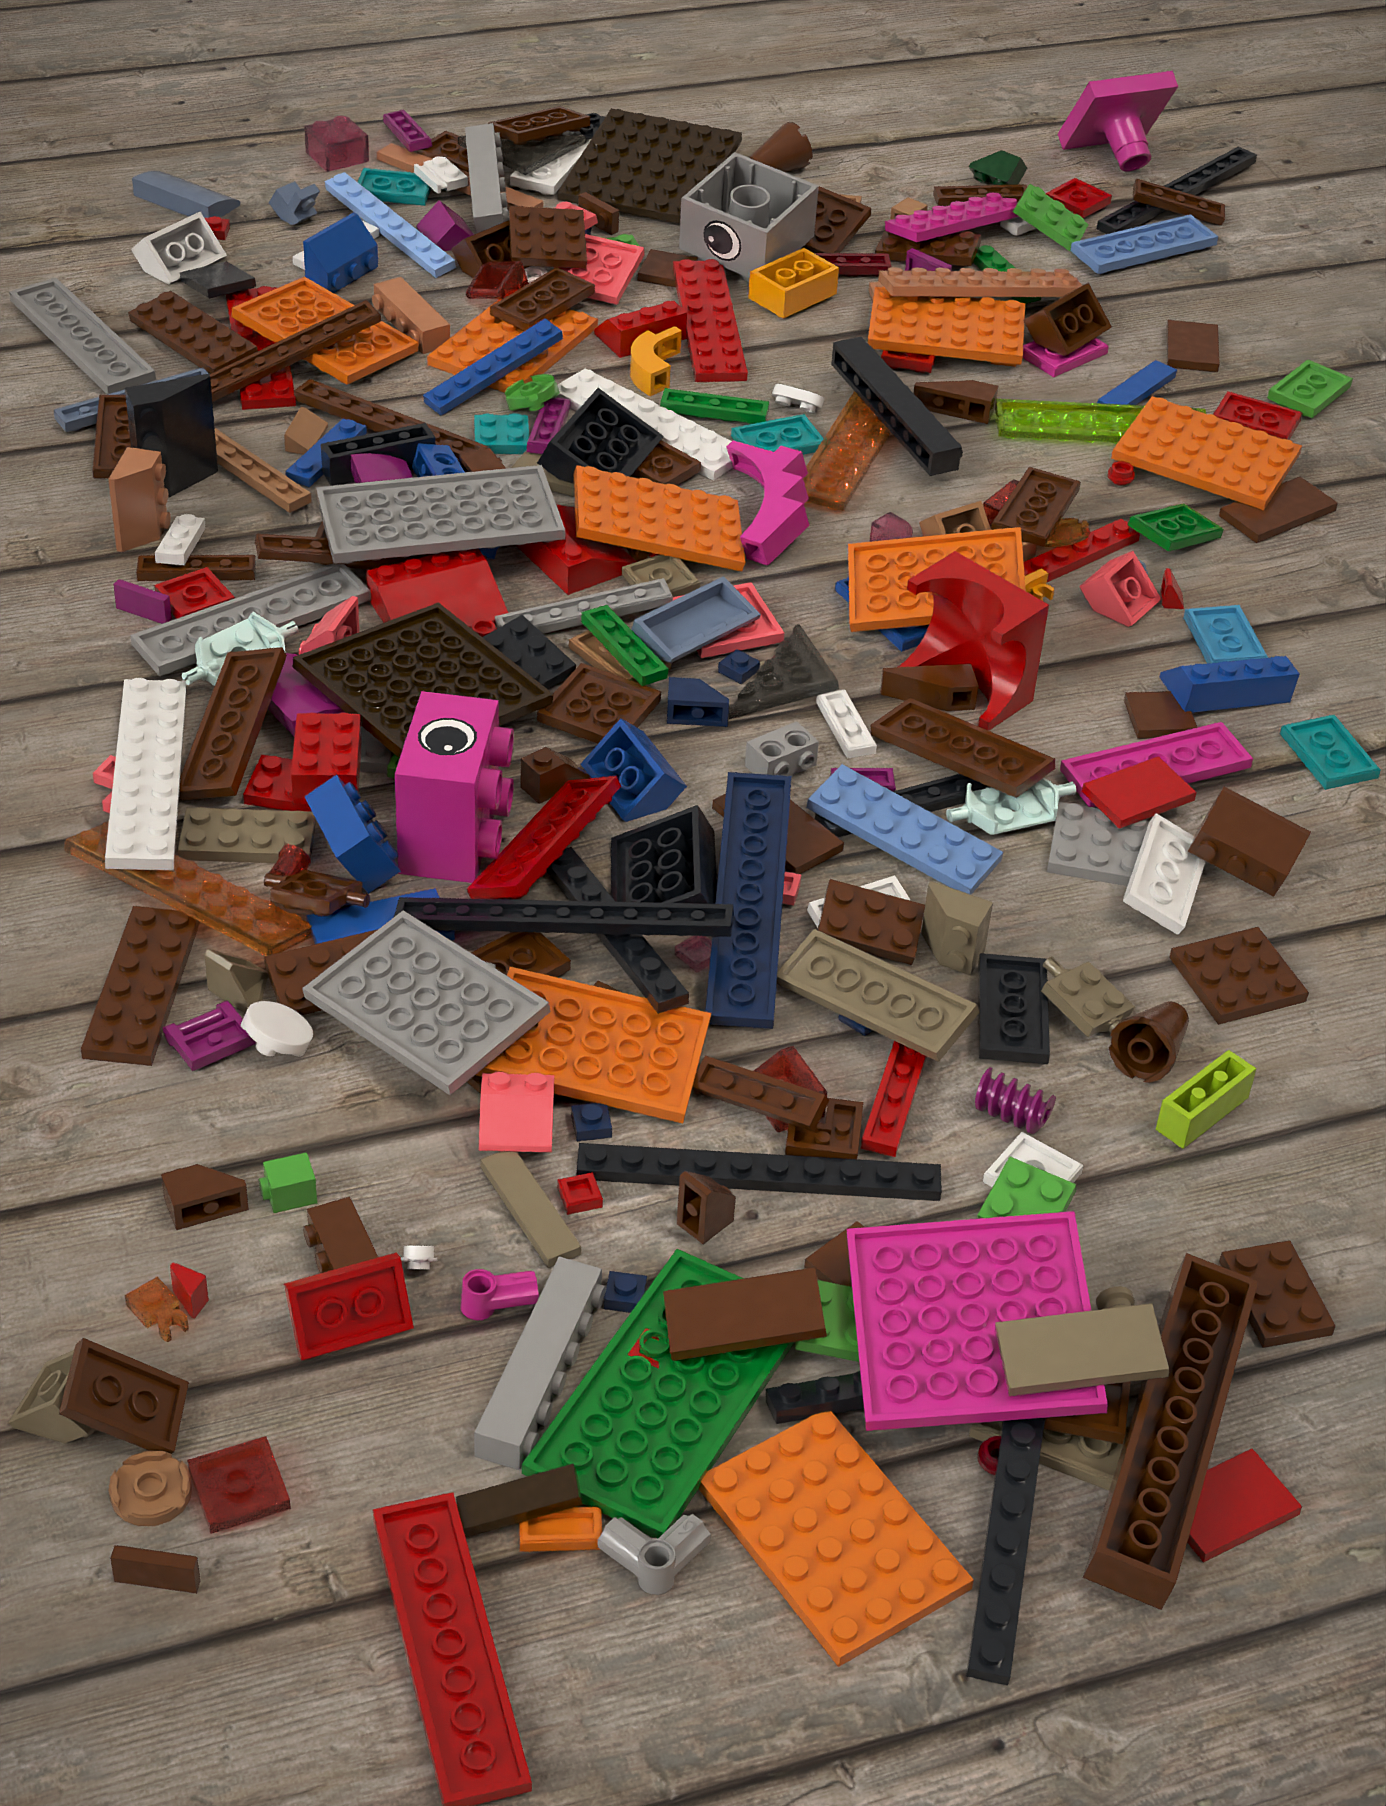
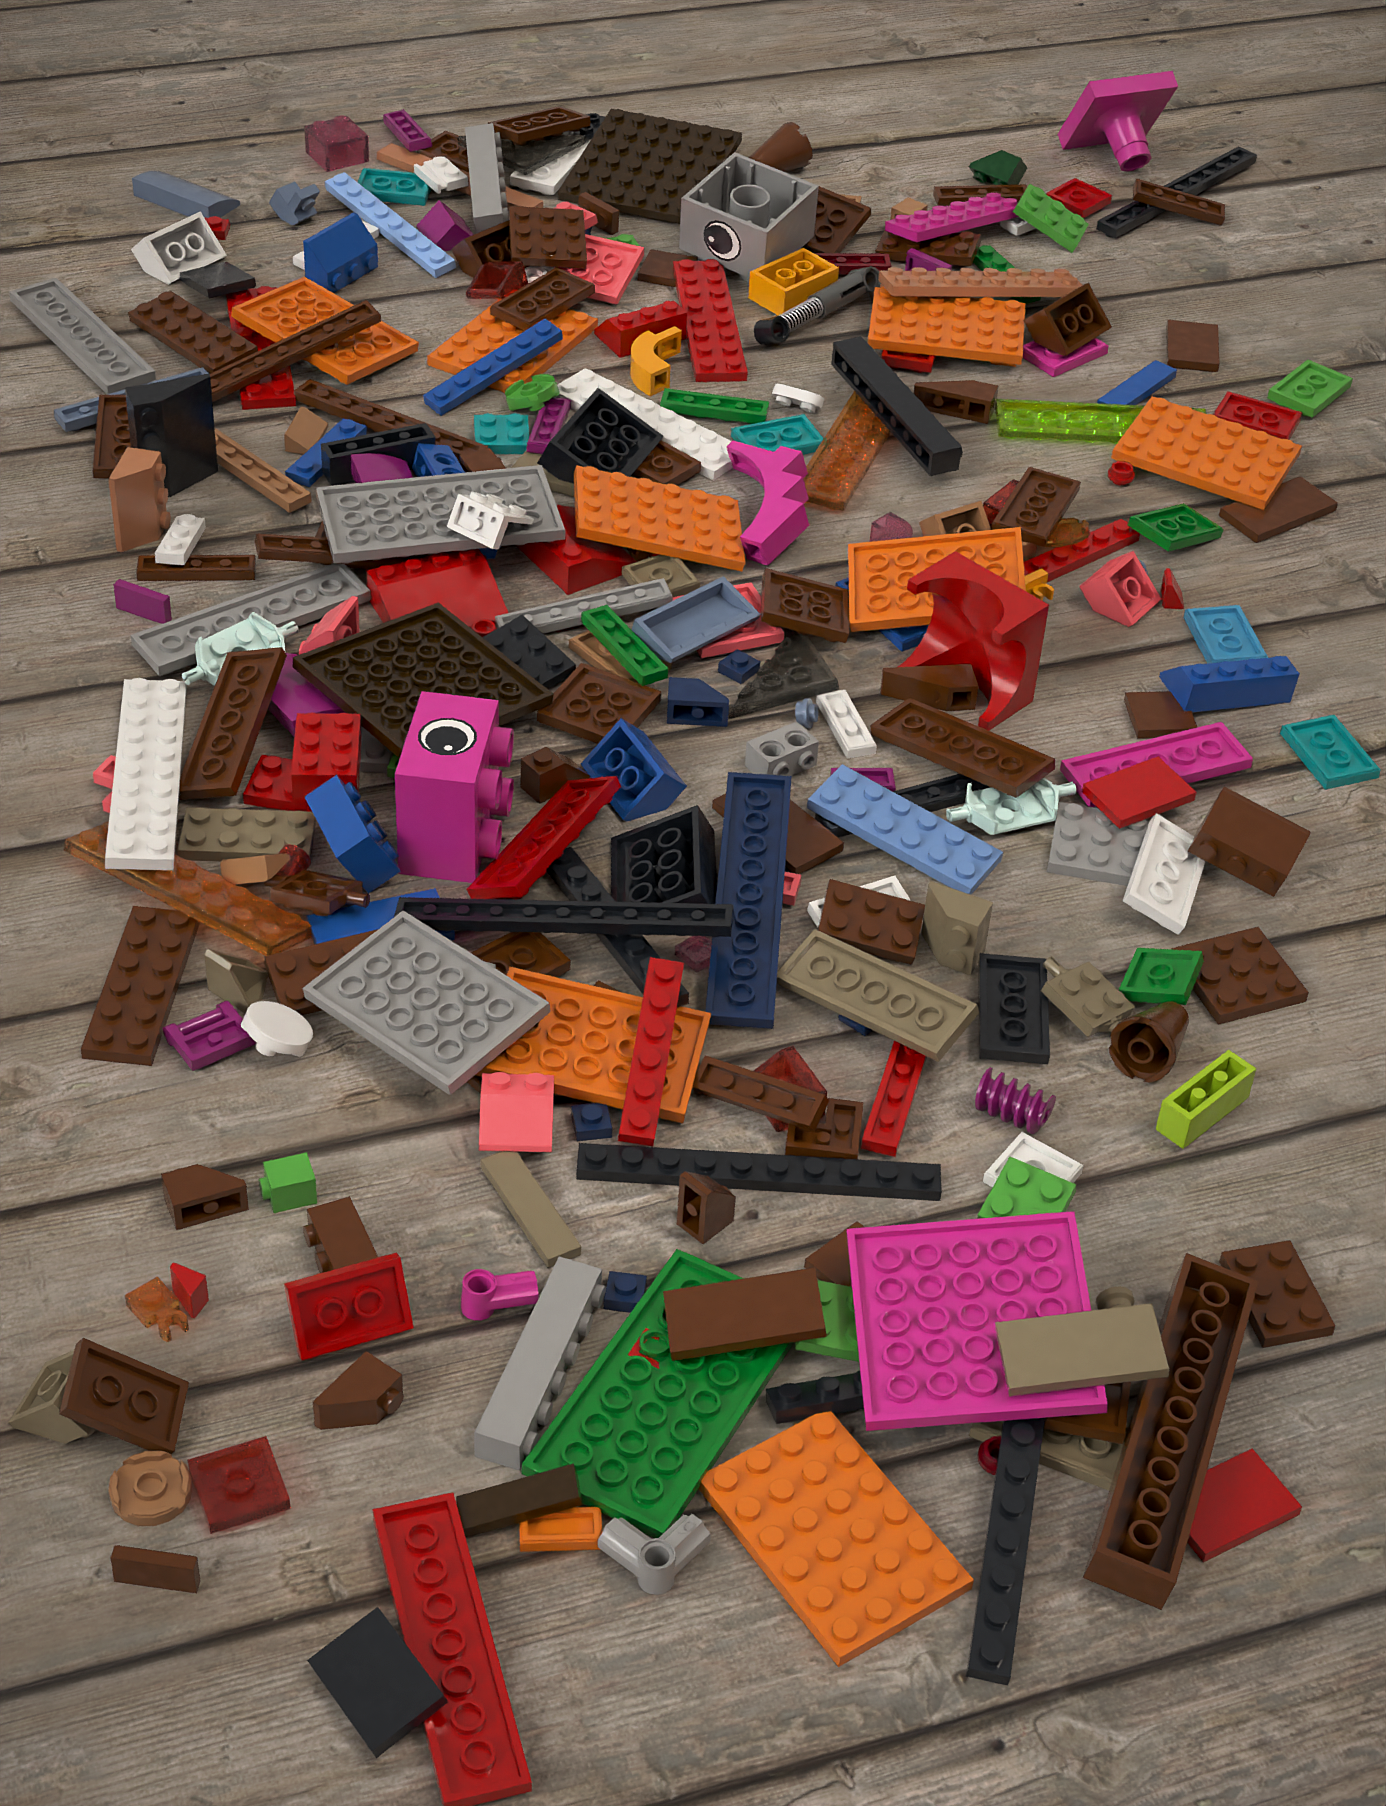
red plate [154,567,235,618] -> none
nougat brick [372,277,450,354] -> none
white plate [401,1246,437,1270] -> none
red tile [557,1172,603,1215] -> none
medium blue plate [1071,214,1218,274] -> none
none -> medium nougat slope [220,853,290,886]
none -> black tile [307,1607,448,1758]
none -> reddish brown slope [313,1351,404,1430]
none -> white bracket [447,491,534,549]
none -> red plate [618,957,684,1147]
none -> piece [754,266,881,345]
none -> reddish brown plate [761,568,849,643]
none -> sand blue plate [795,698,818,729]
none -> green plate [1119,948,1204,1005]

